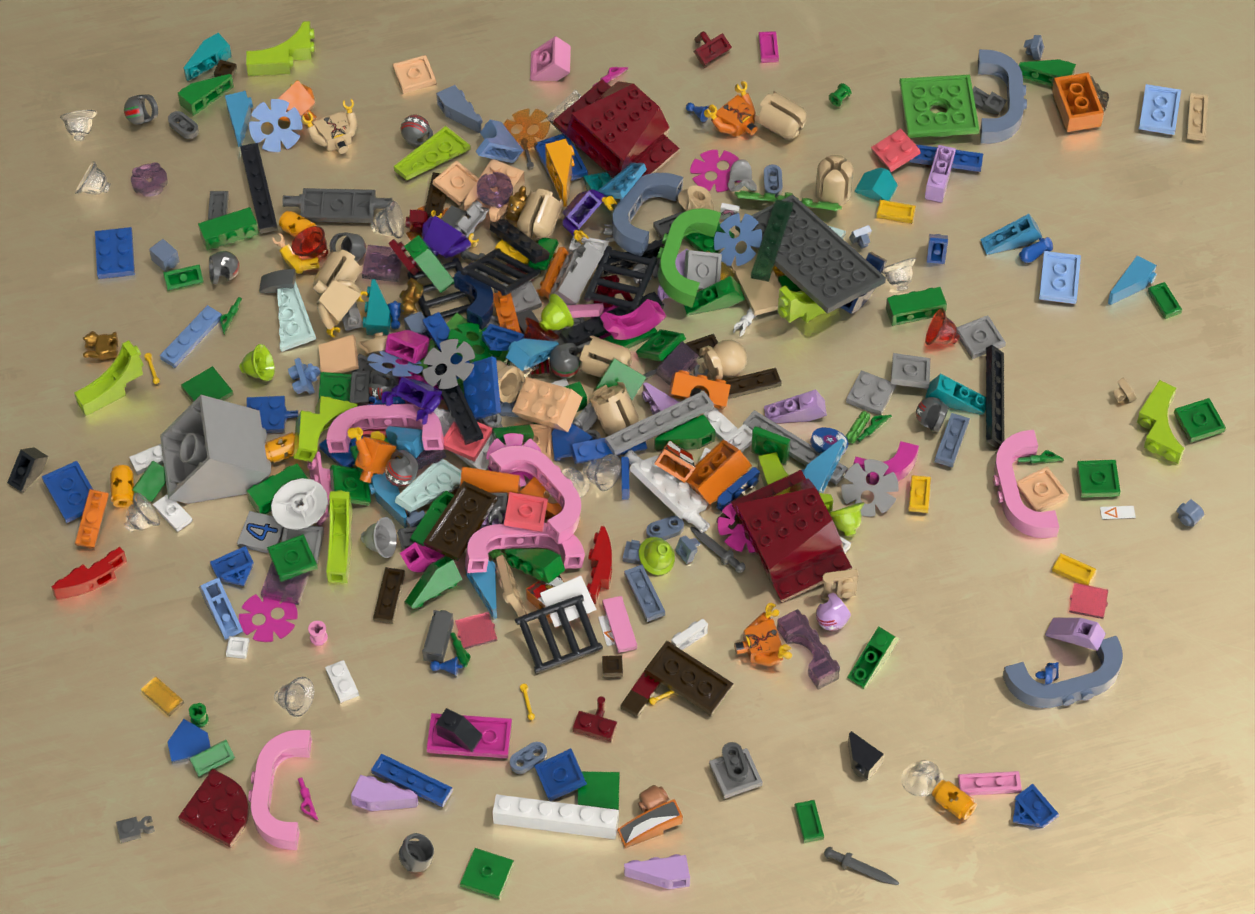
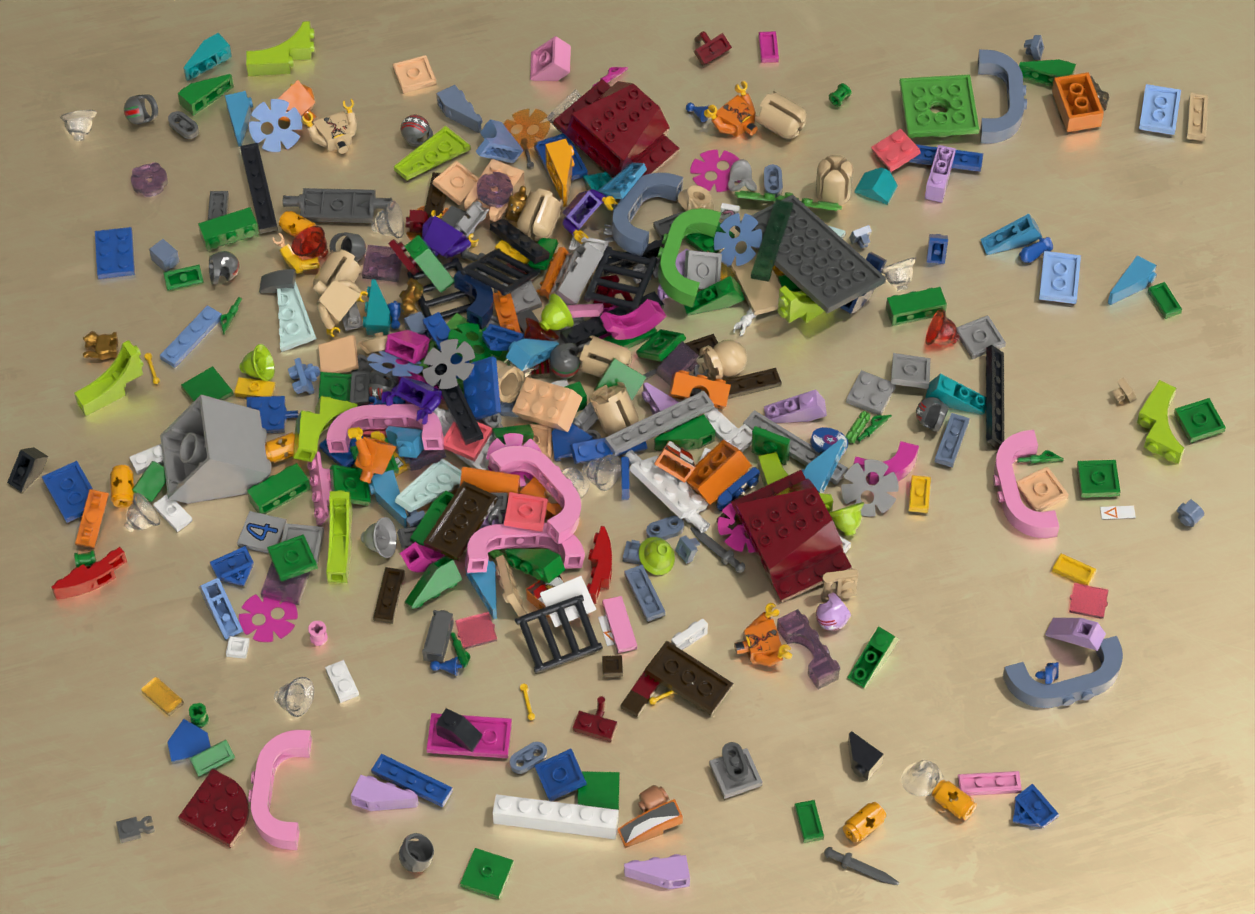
clear hat [75,161,111,195] -> none
dark brown plate [214,60,237,78] -> none
white piece [271,478,328,530] -> none
dark pink hand [298,777,319,821] -> none
dark grey helmet [385,449,419,487] -> none
yellow tile [876,200,916,224] -> none
dark grey slope [973,86,1007,115] -> none
none -> green bush [74,550,96,568]
none -> yellow plate [234,377,276,398]
none -> light orange piece [842,802,886,843]

